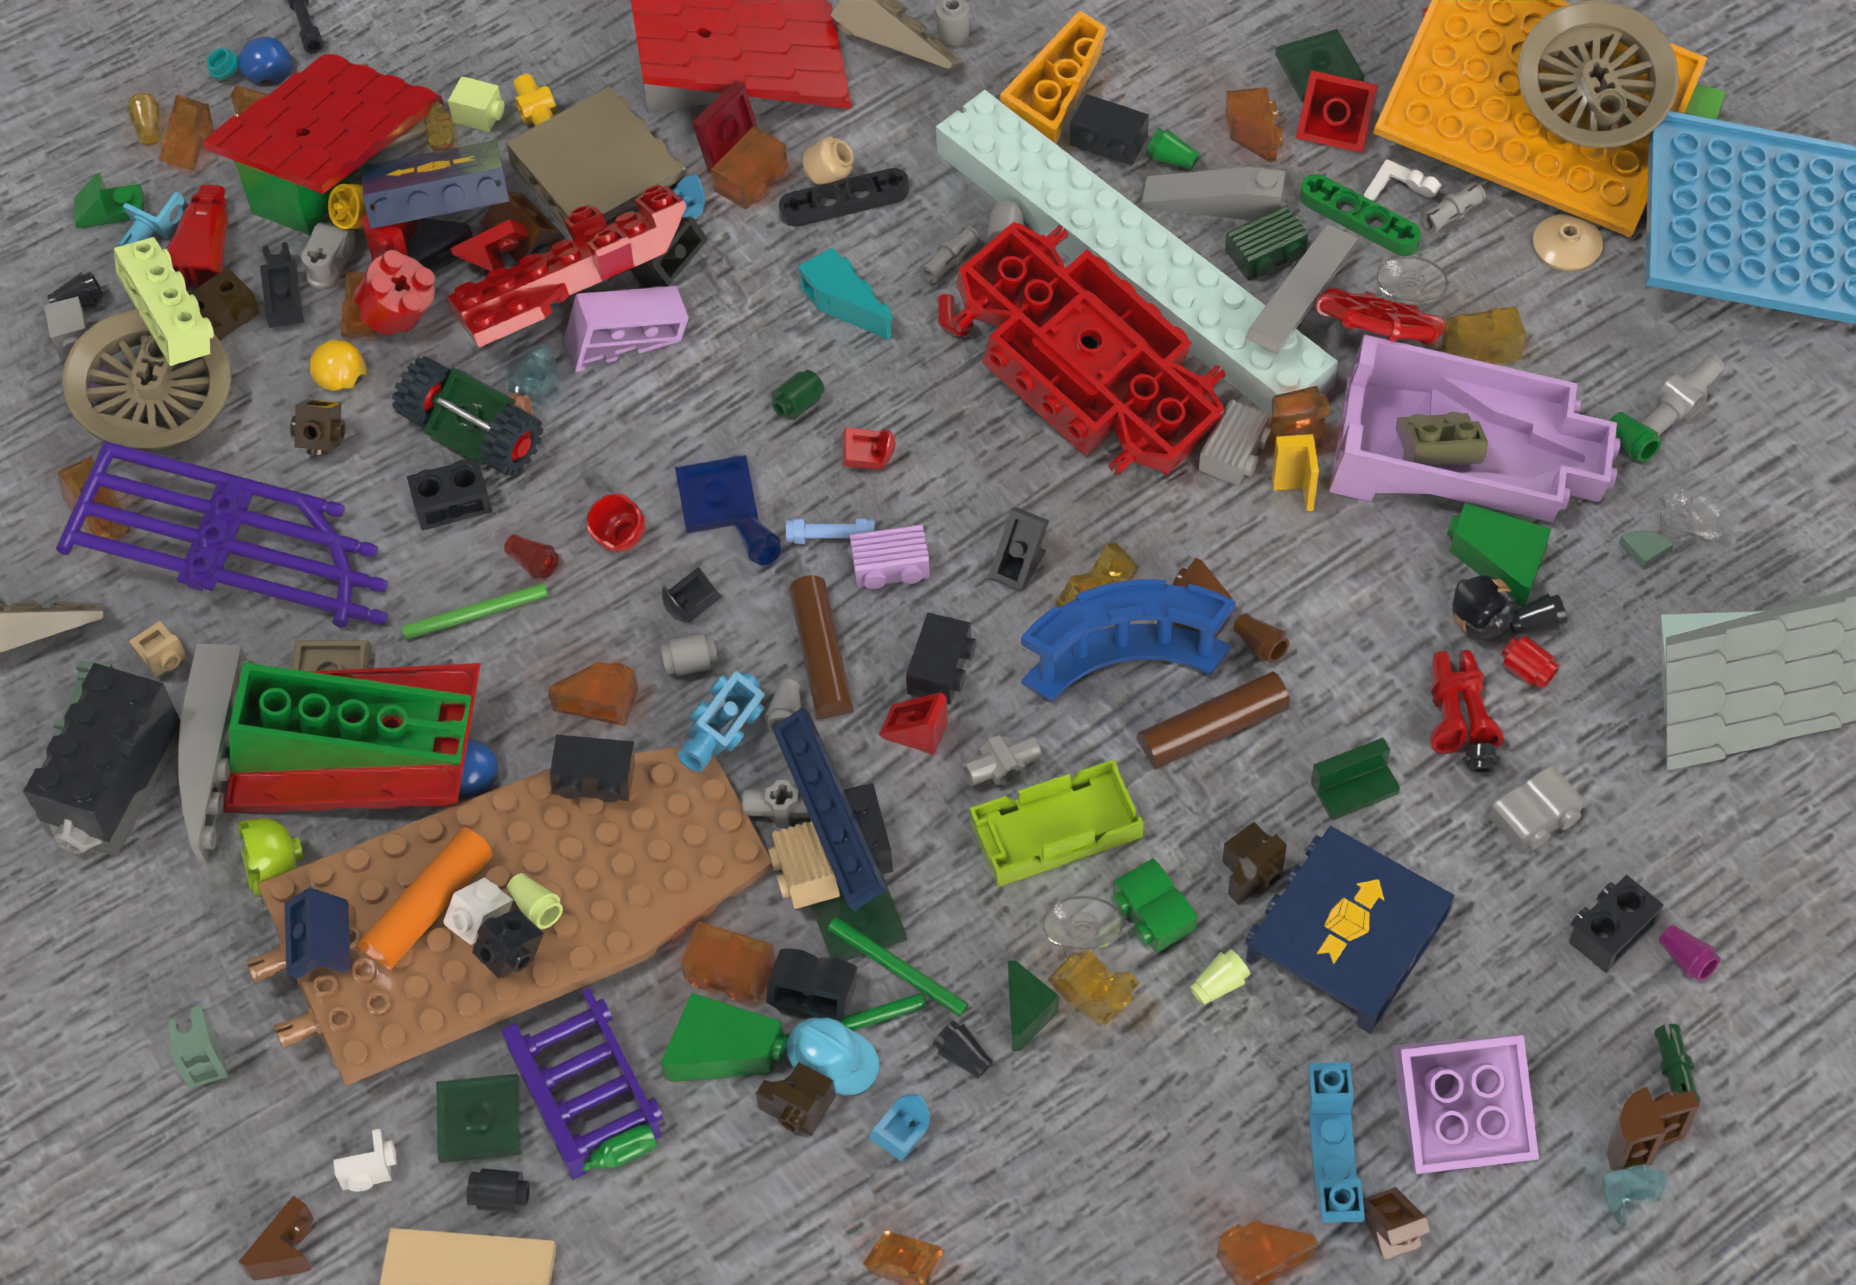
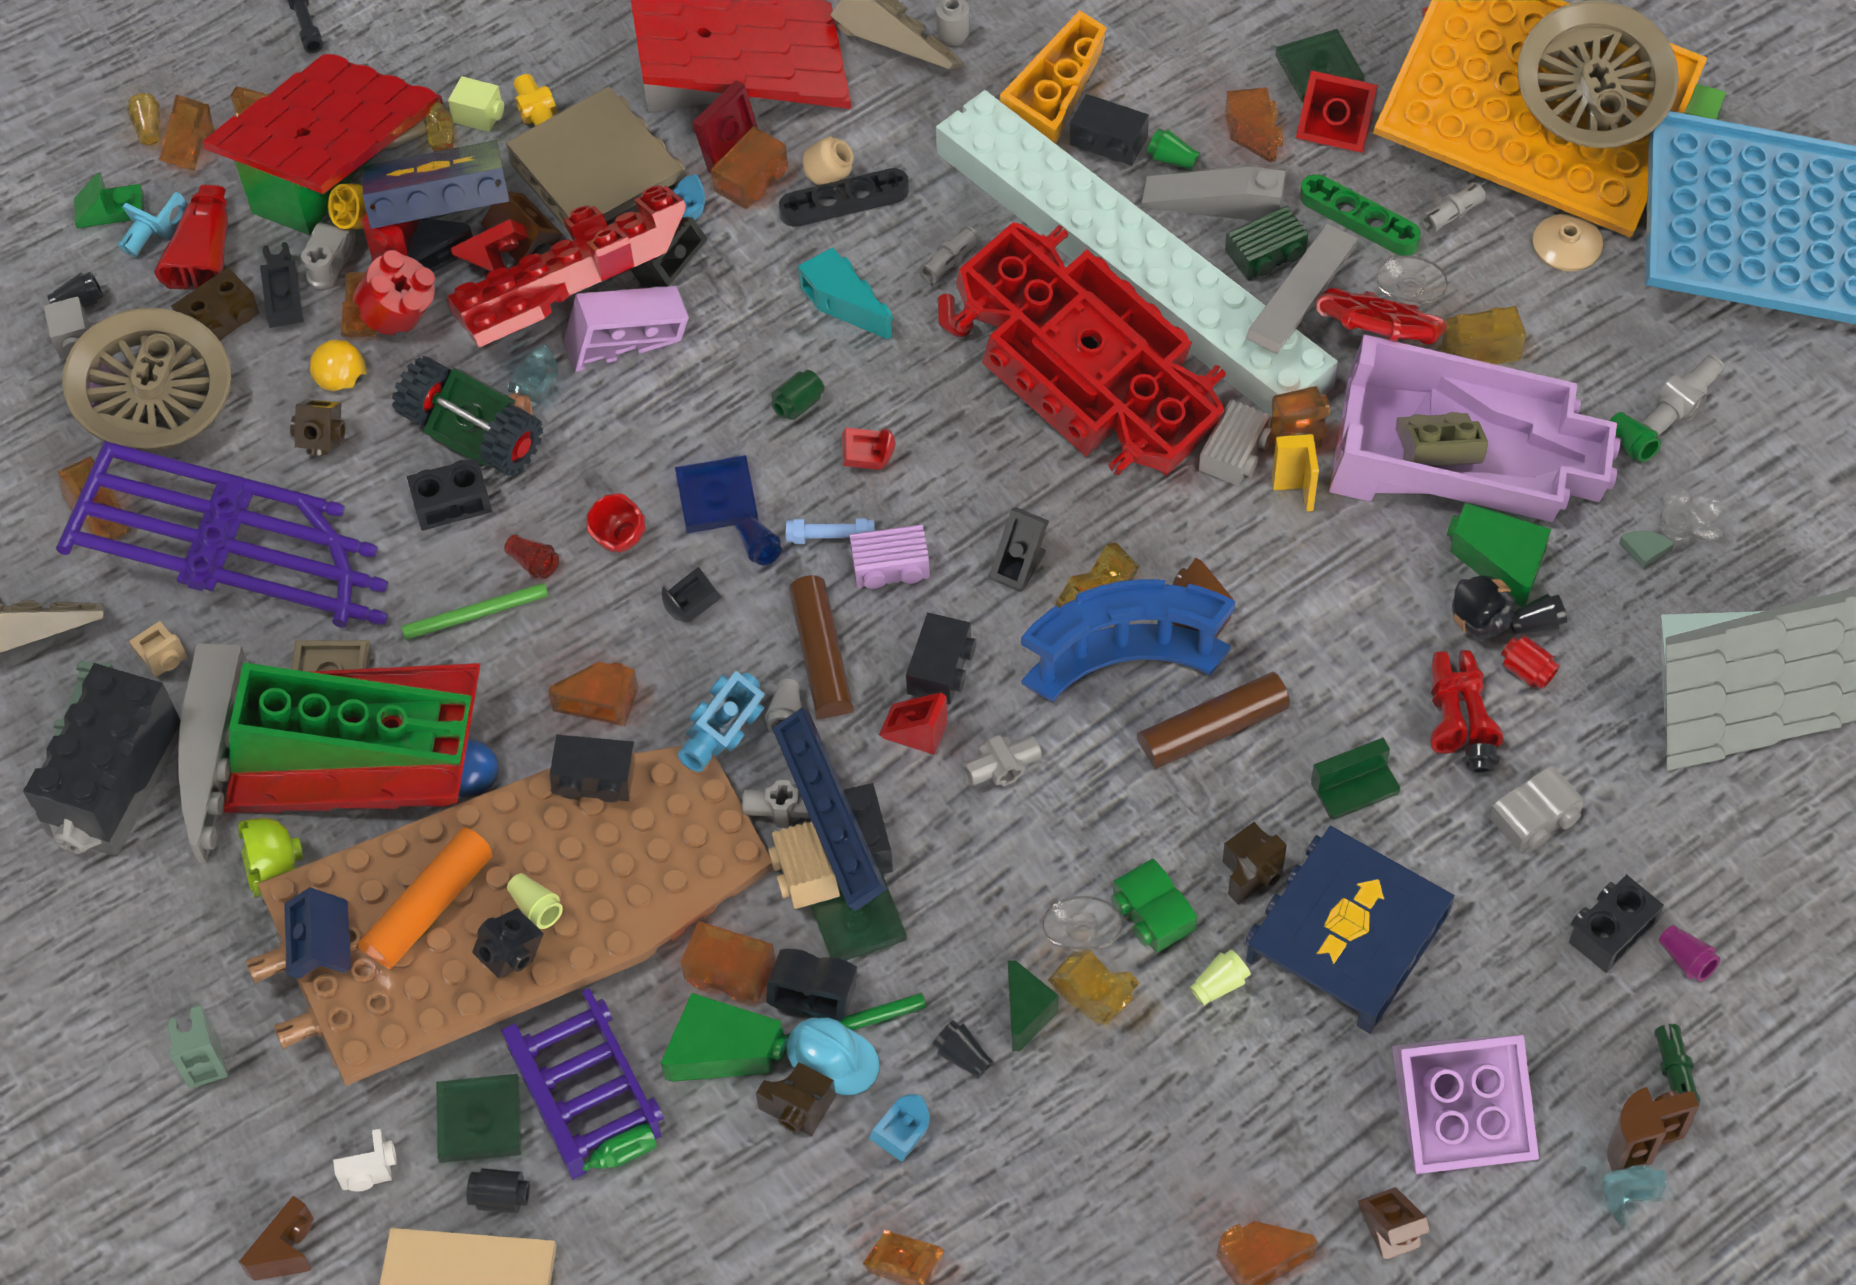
yellowish green brick [114,237,214,366] -> none
teal plate [206,48,239,80] -> none
blue hair [238,37,294,85] -> none
white bracket [444,877,513,945] -> none
light grey brick [661,633,718,676] -> none
green bar [828,917,969,1017] -> none
lime piece [969,759,1144,887] -> none
light grey brick [987,200,1024,244] -> none
reddish brown cone [1233,613,1289,663] -> none
dark azure slope [1308,1062,1365,1223] -> none
white piece [1364,159,1442,202] -> none

